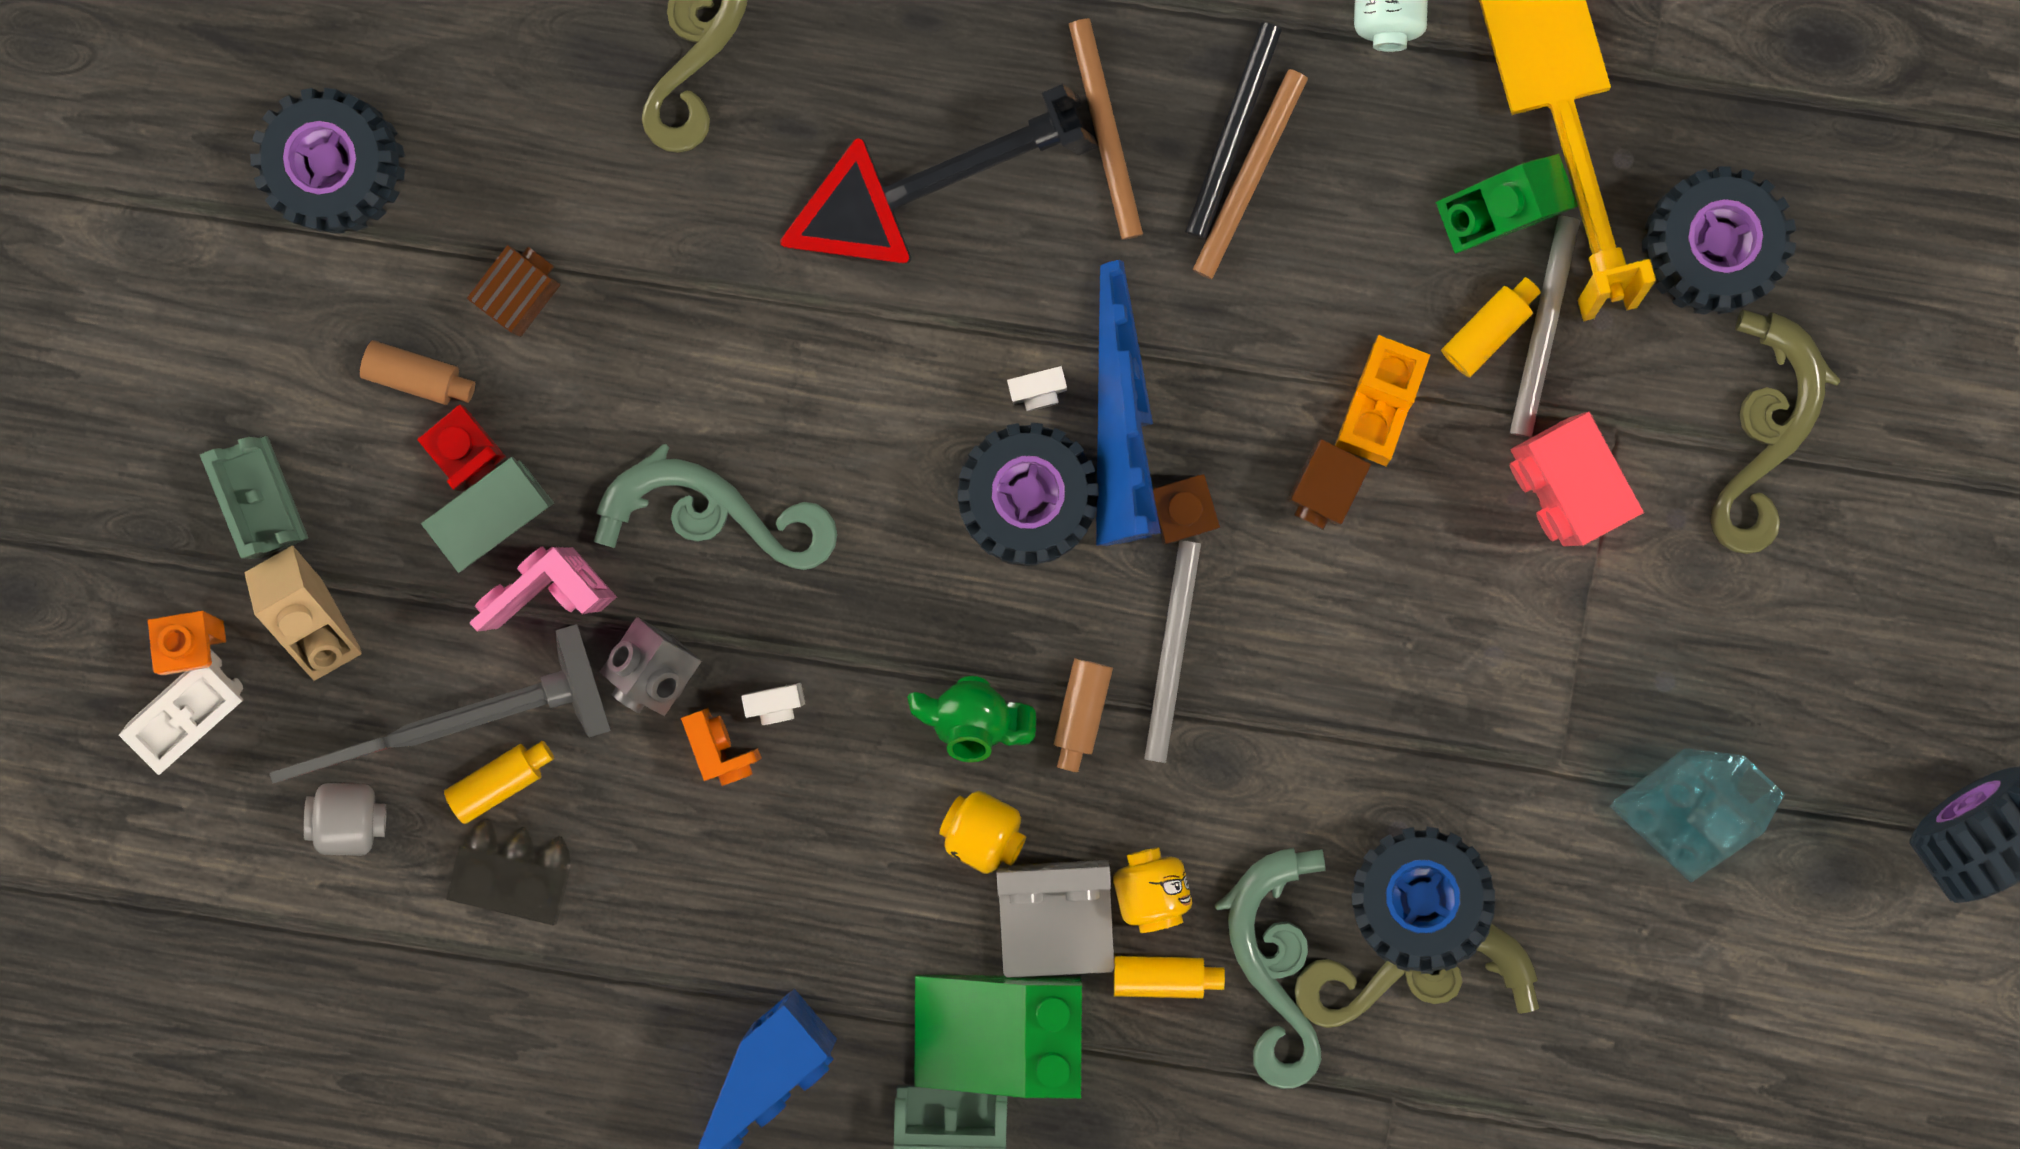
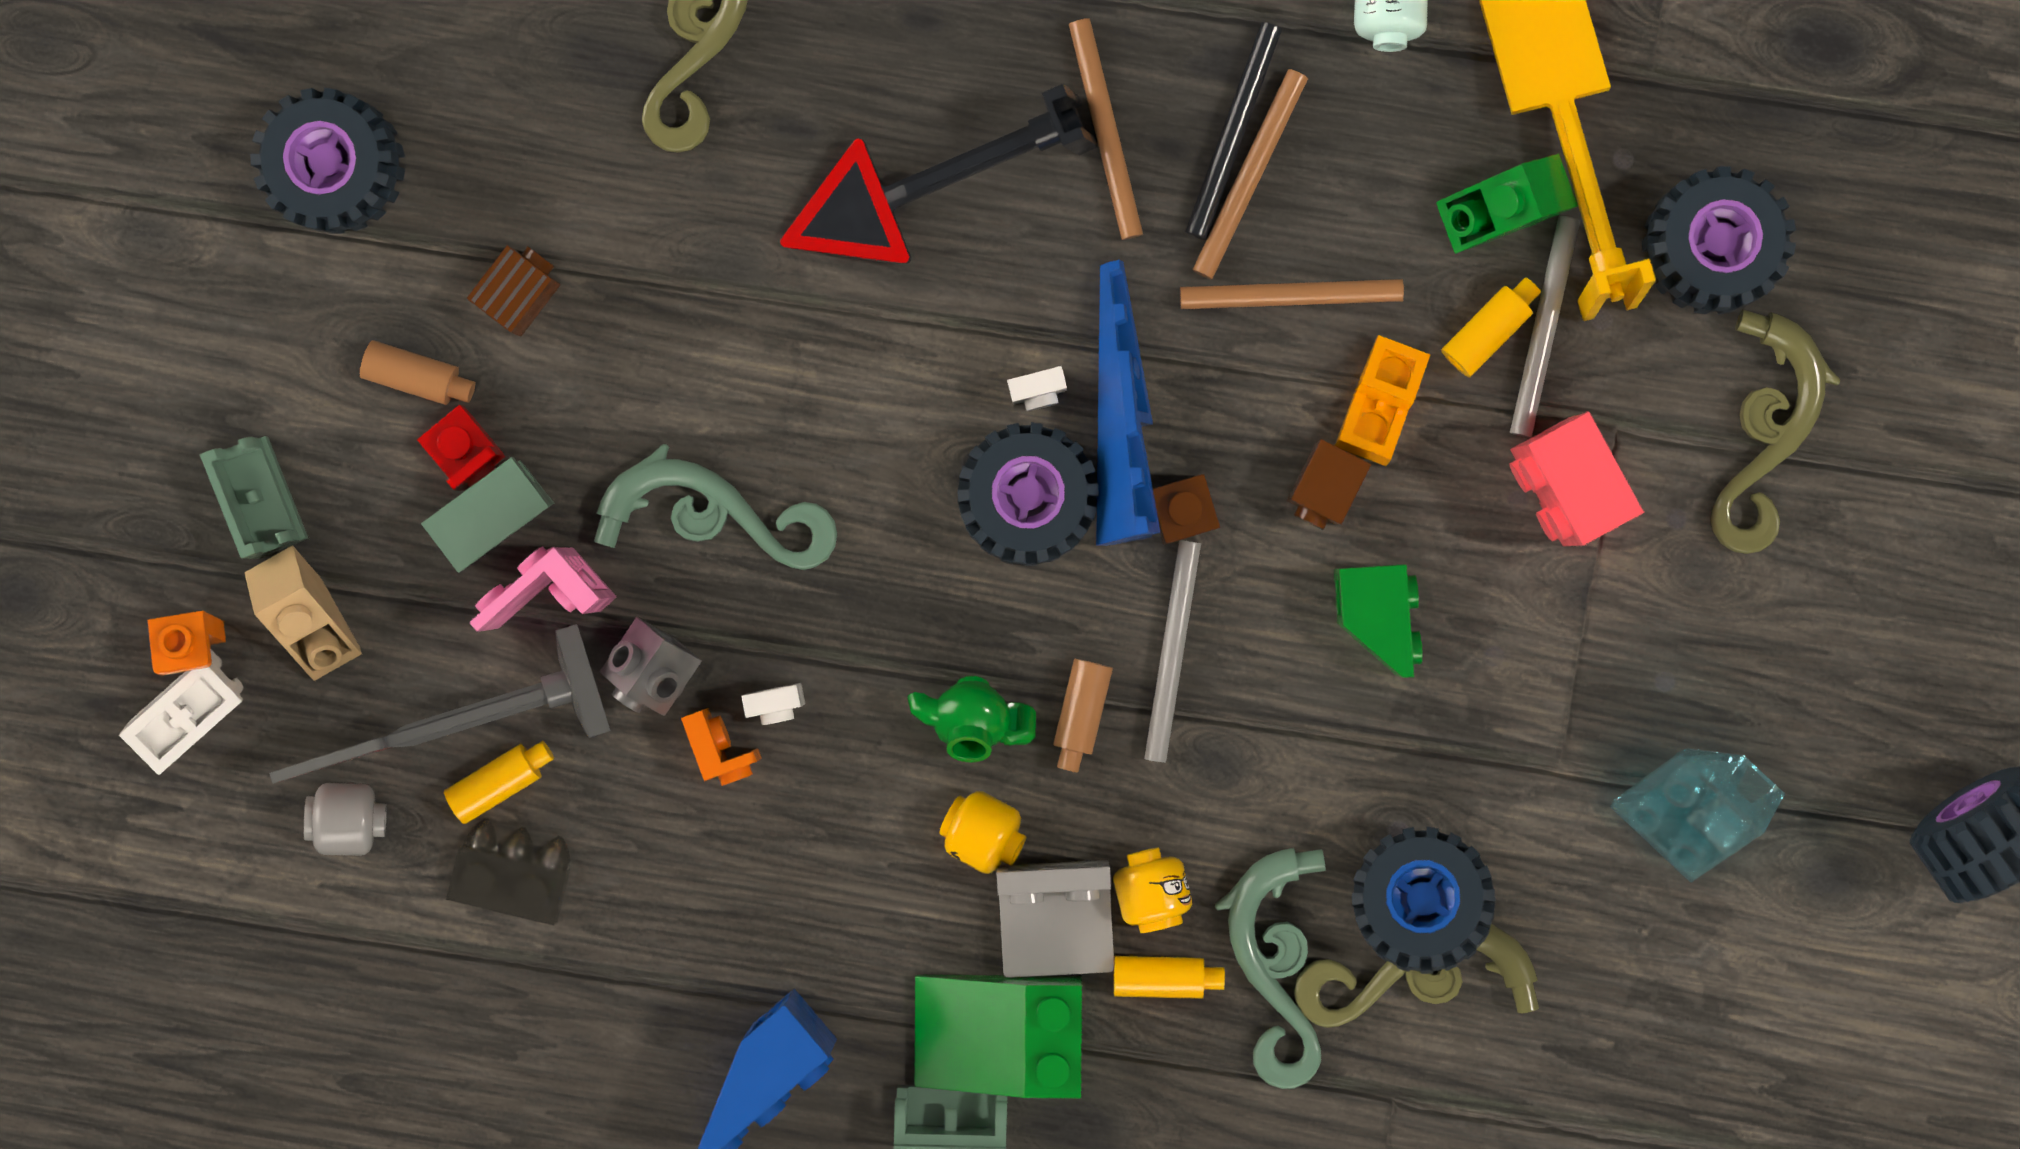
none -> medium nougat bar [1180,279,1404,309]
none -> green slope [1334,565,1423,678]

